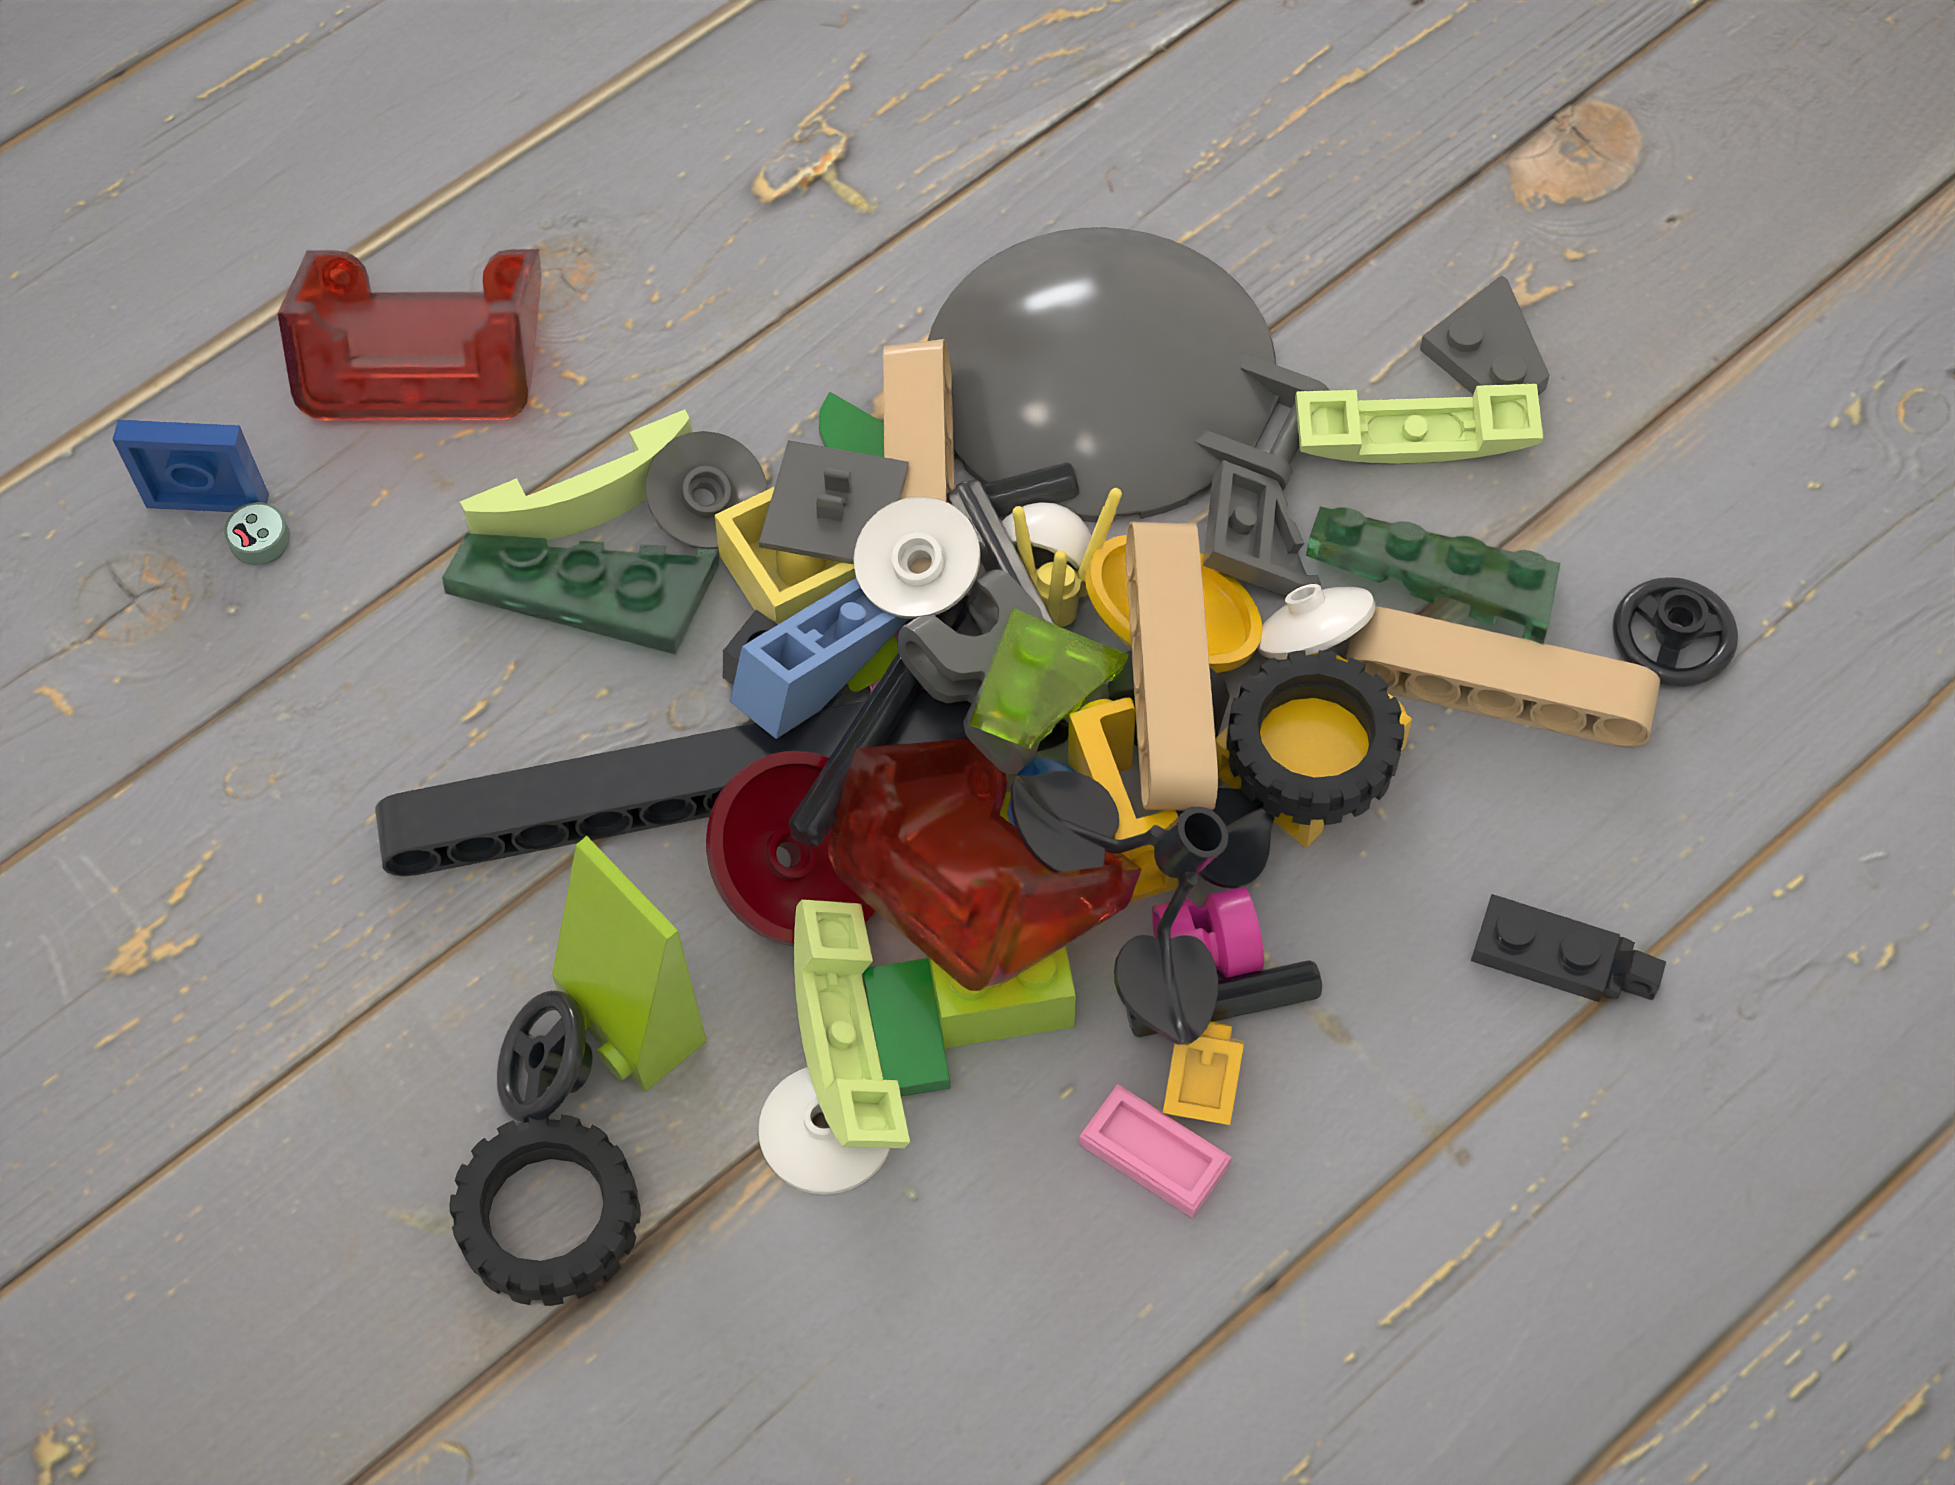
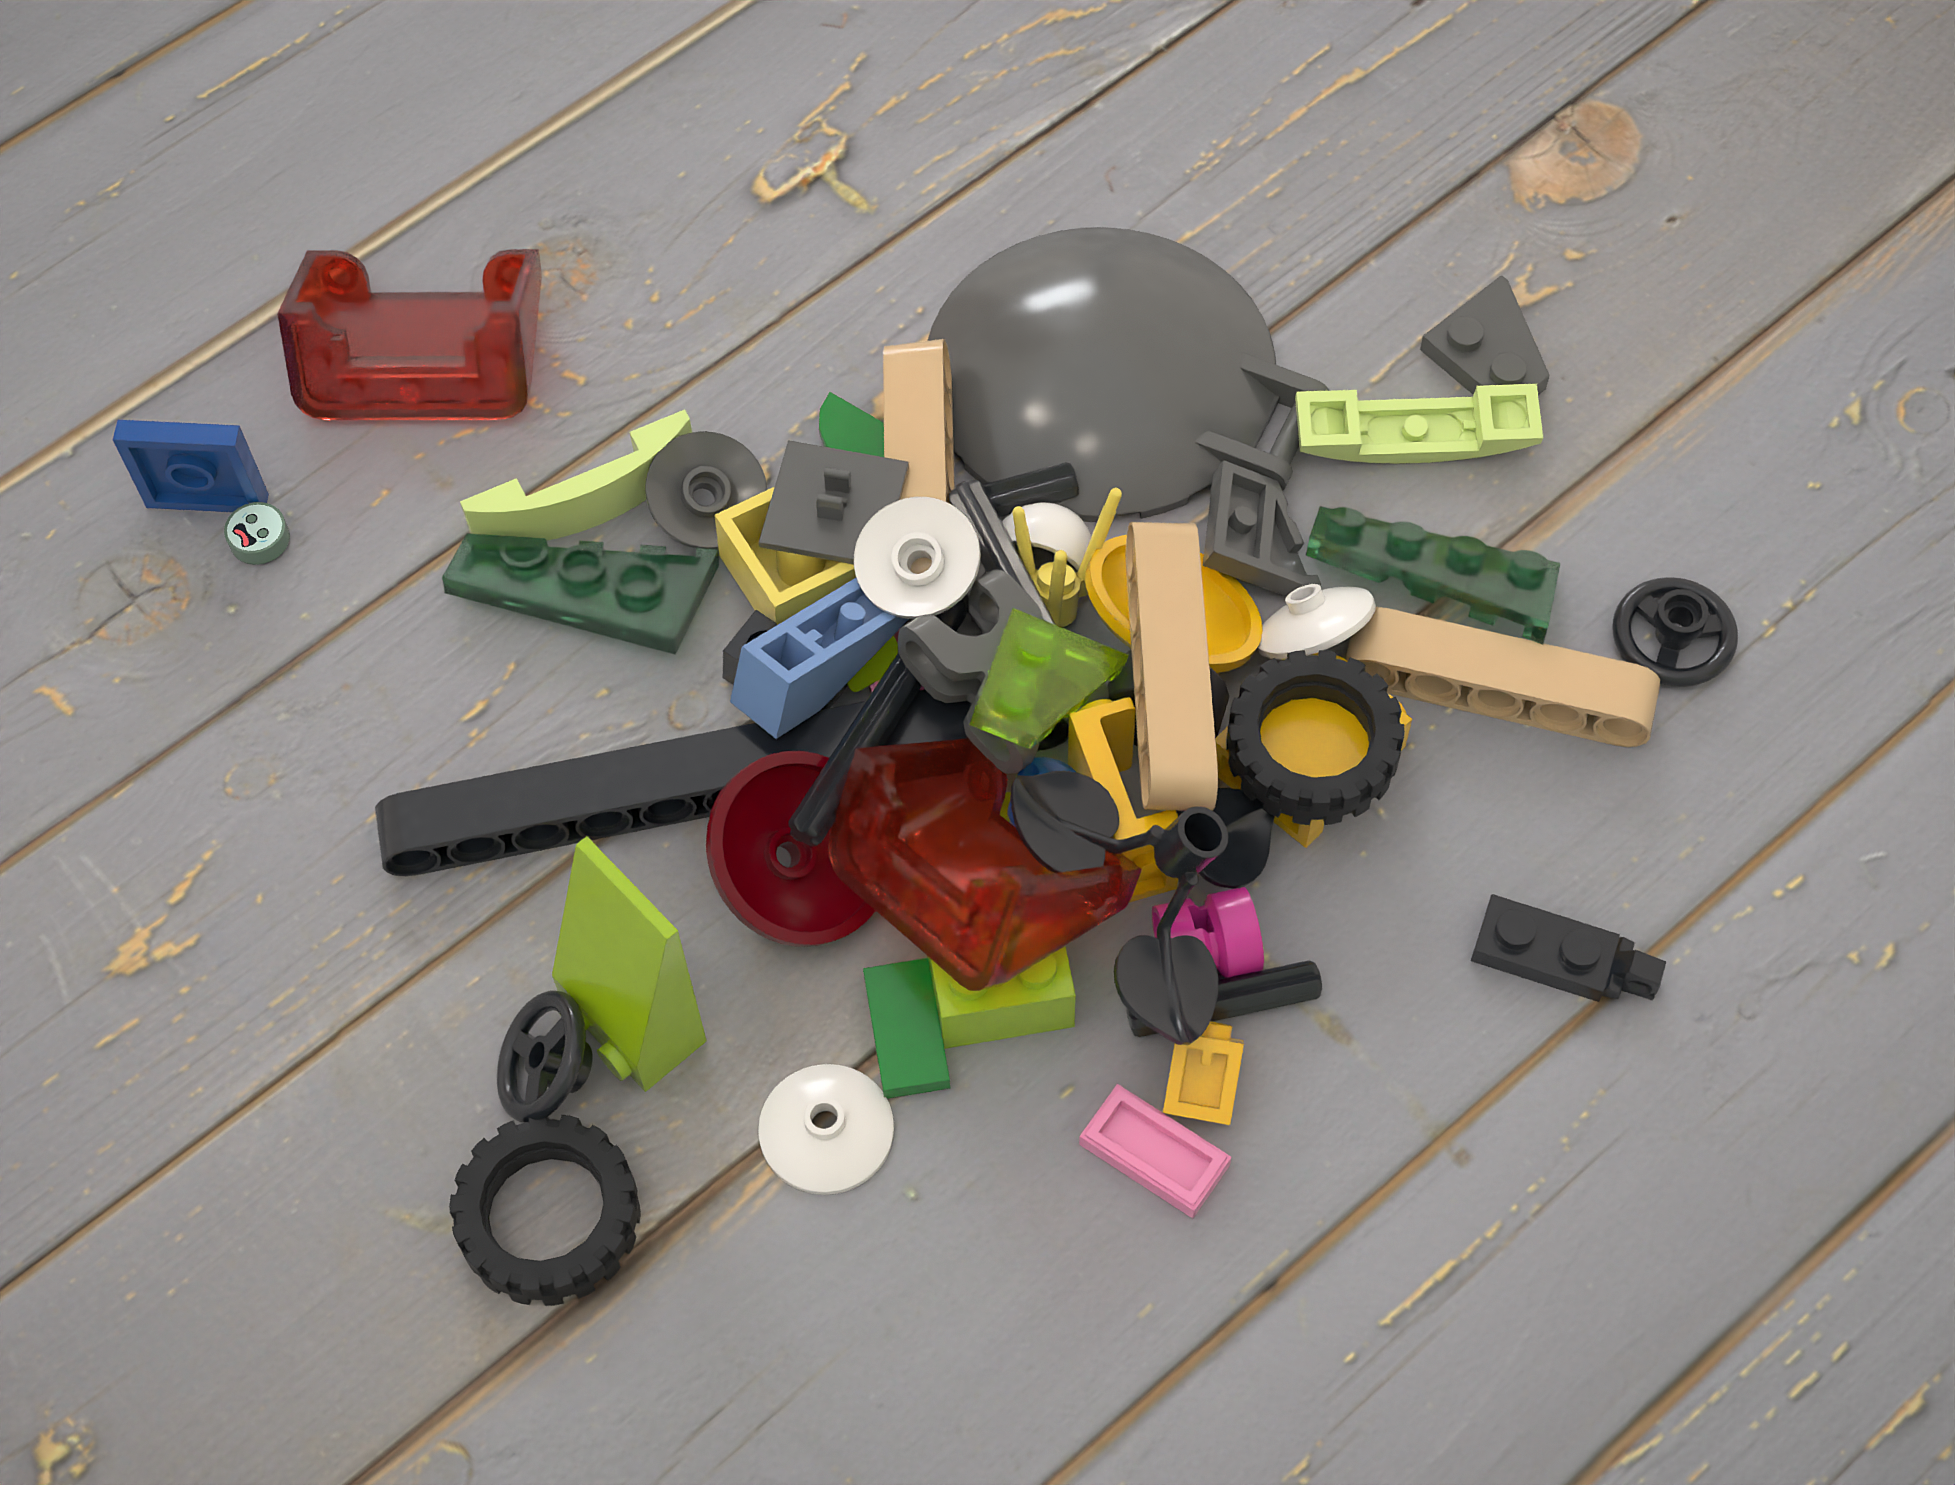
yellowish green slope [794,900,910,1149] -> none

